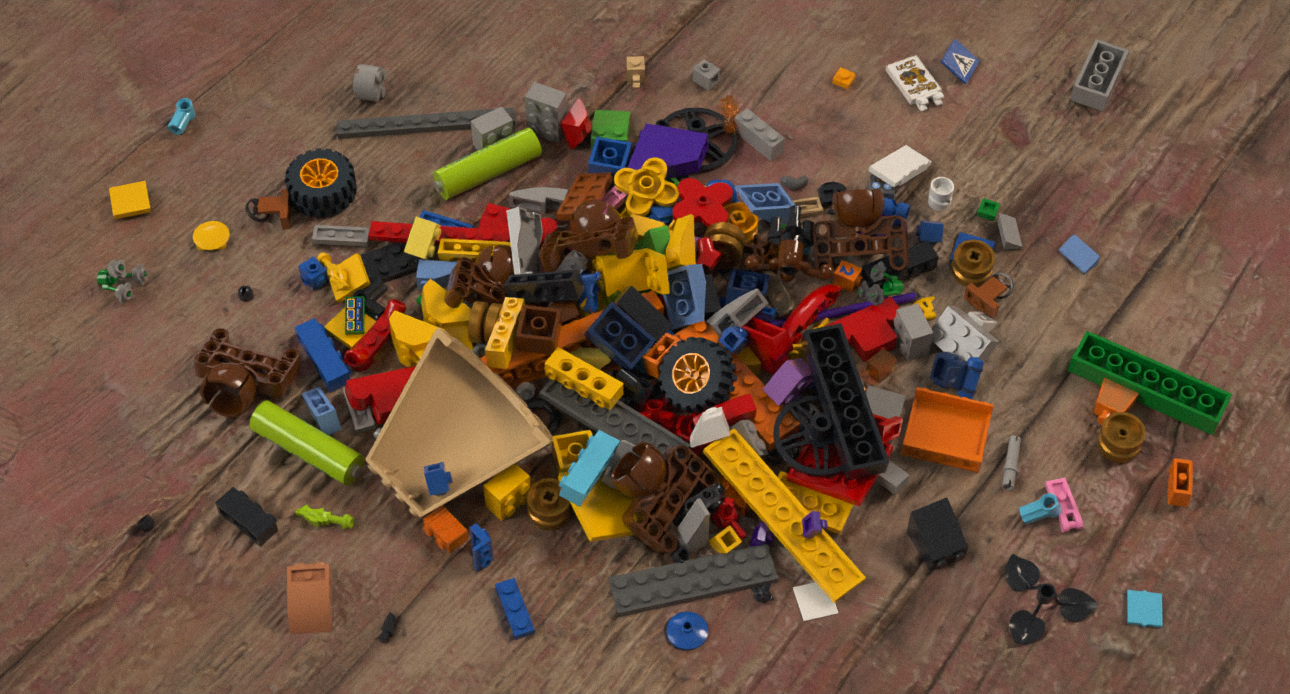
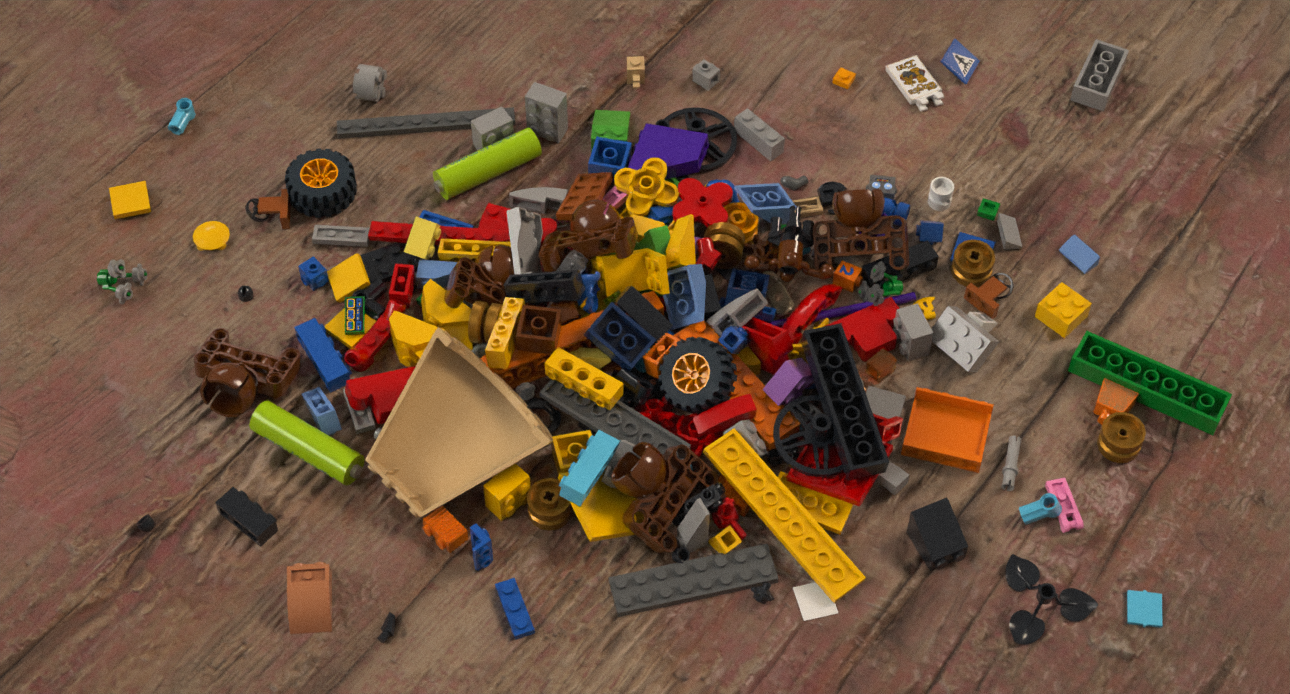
lime piece [295,504,354,529] -> none
yellow piece [317,253,350,291] -> none
blue brick [424,462,453,496] -> none
red slope [561,99,592,149] -> none
blue dish [667,612,708,650] -> none
white slope [690,407,730,447] -> none
clear orange piece [720,95,738,133] -> none
dark purple tile [749,522,775,547] -> none
dark purple tile [802,511,828,539] -> none
white piece [868,145,932,187] -> none
dark blue piece [930,352,984,400] -> none
orange brick [1167,458,1193,507] -> none
none -> red brick [389,263,416,309]
none -> yellow brick [1035,282,1092,338]

